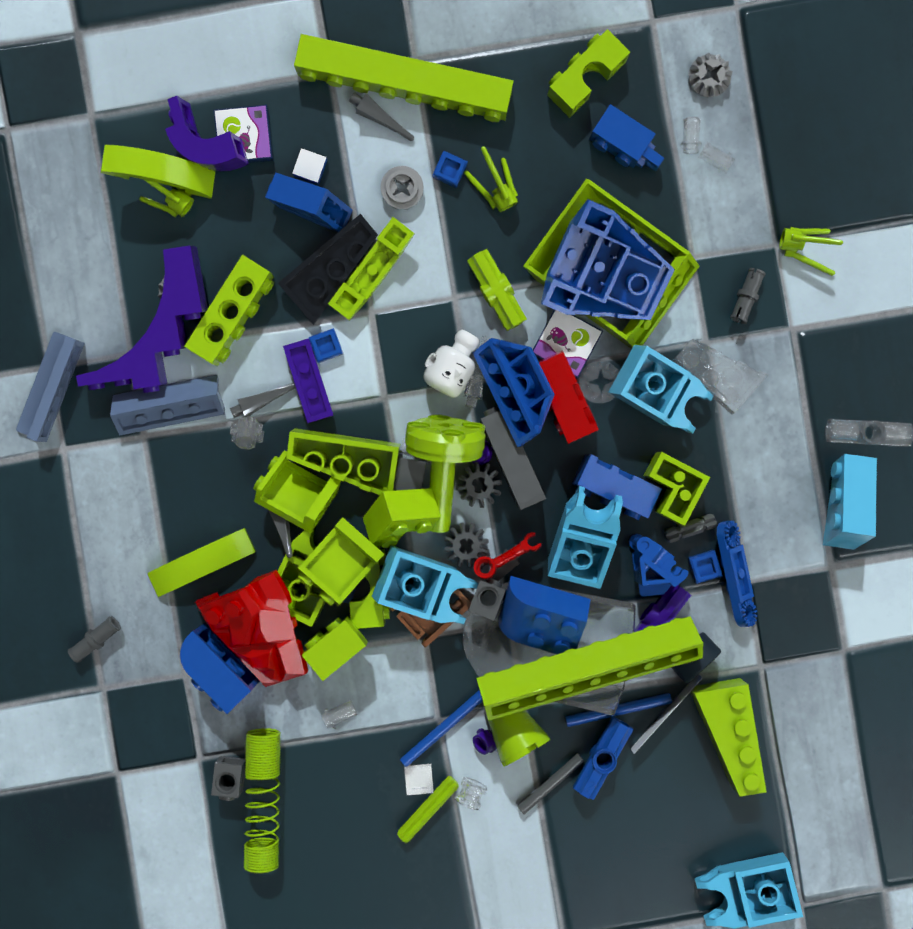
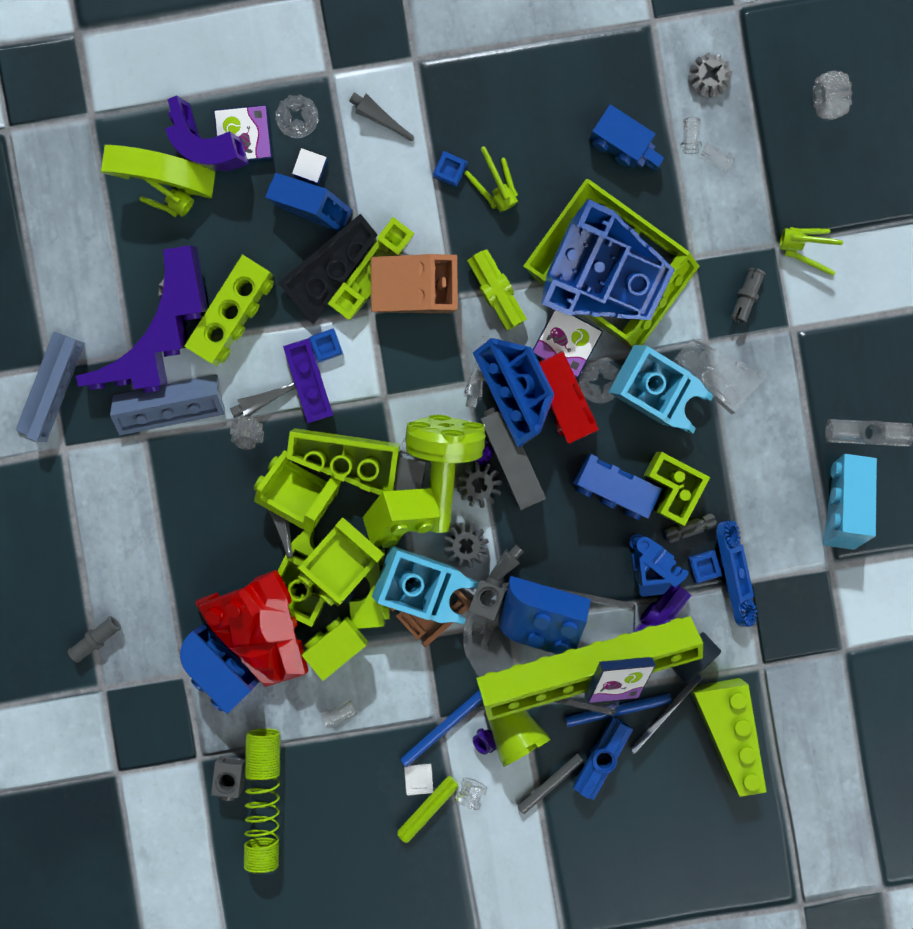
lime slope [147,528,256,597] -> none
lime brick [294,34,514,122] -> none
light grey gear [381,166,424,210] -> none
white piece [423,330,479,398] -> none
red brick [474,532,542,579] -> none
lime arch [547,29,630,118] -> none
medium azure brick [548,486,623,589] -> none
medium azure brick [694,852,803,929] -> none
none -> clear gear [275,94,319,138]
none -> nougat slope [370,254,458,314]
none -> tile [585,657,656,703]
none -> clear gear [812,71,853,120]

